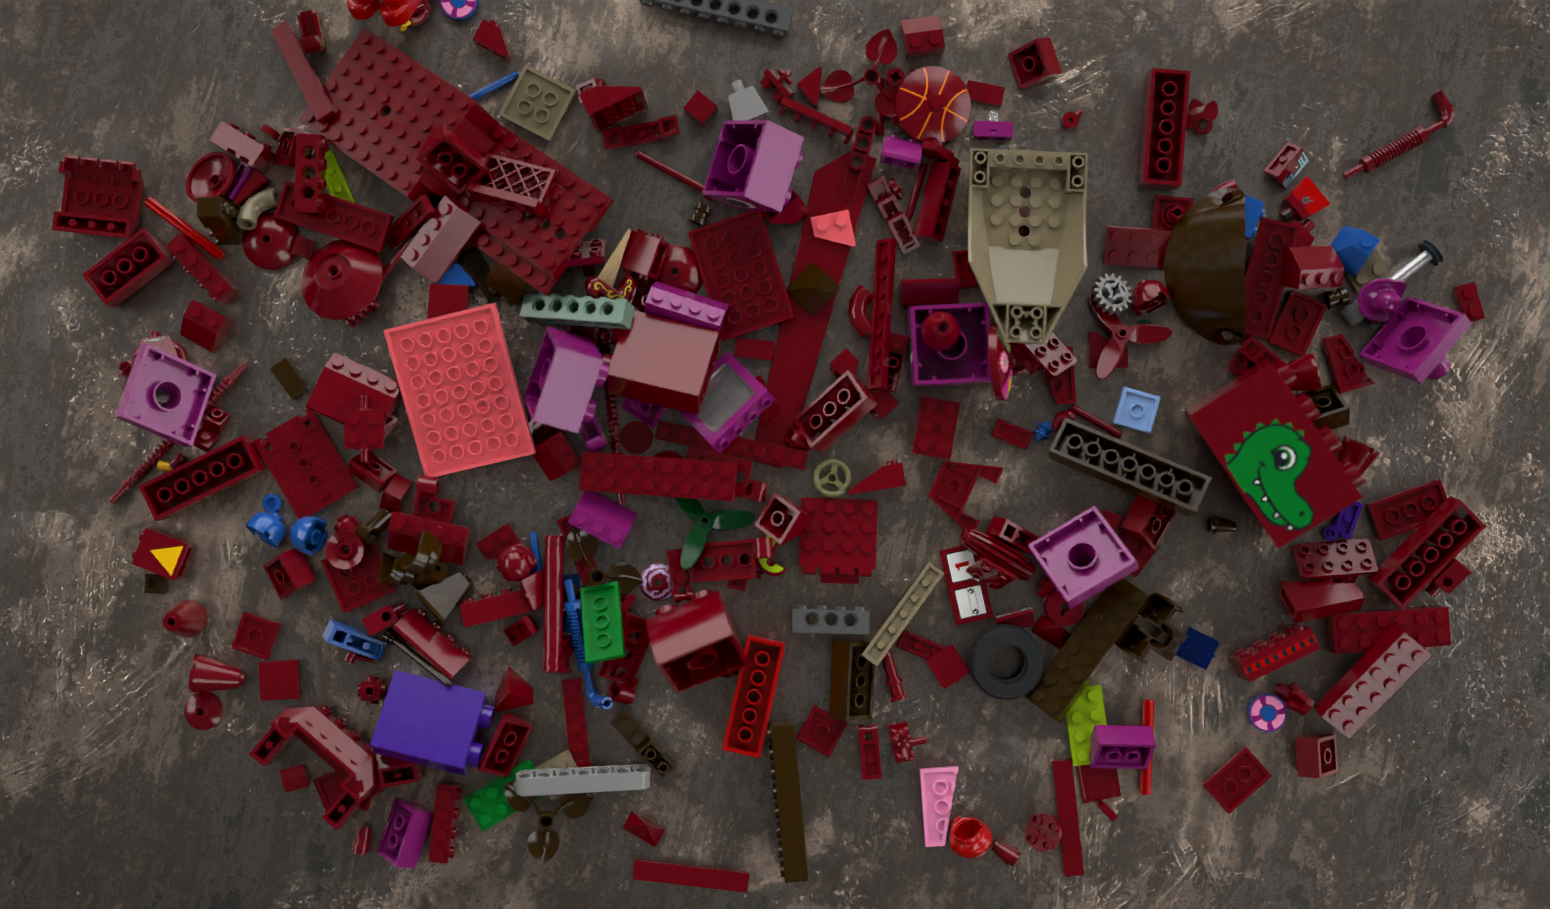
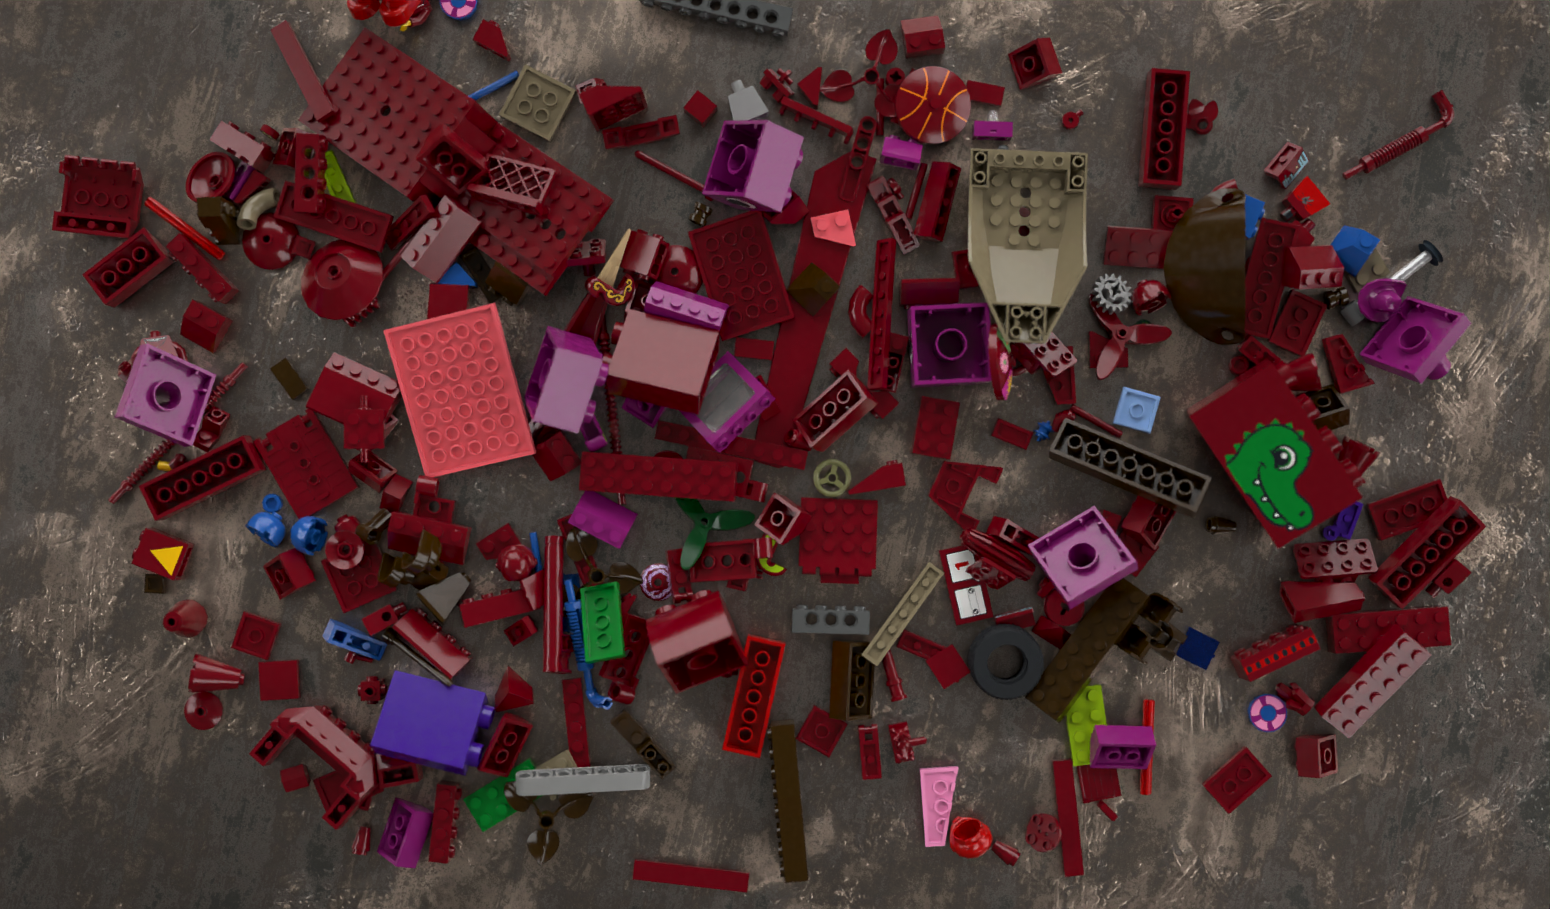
dark red animal [297,9,325,54] -> none
sand green brick [520,293,635,330] -> none
dark red piece [620,421,653,454] -> none
dark red slope [622,811,665,847] -> none
dark red piece [920,311,960,351] -> none
dark red plate [921,140,960,166] -> none
dark red plate [1453,281,1485,322] -> none

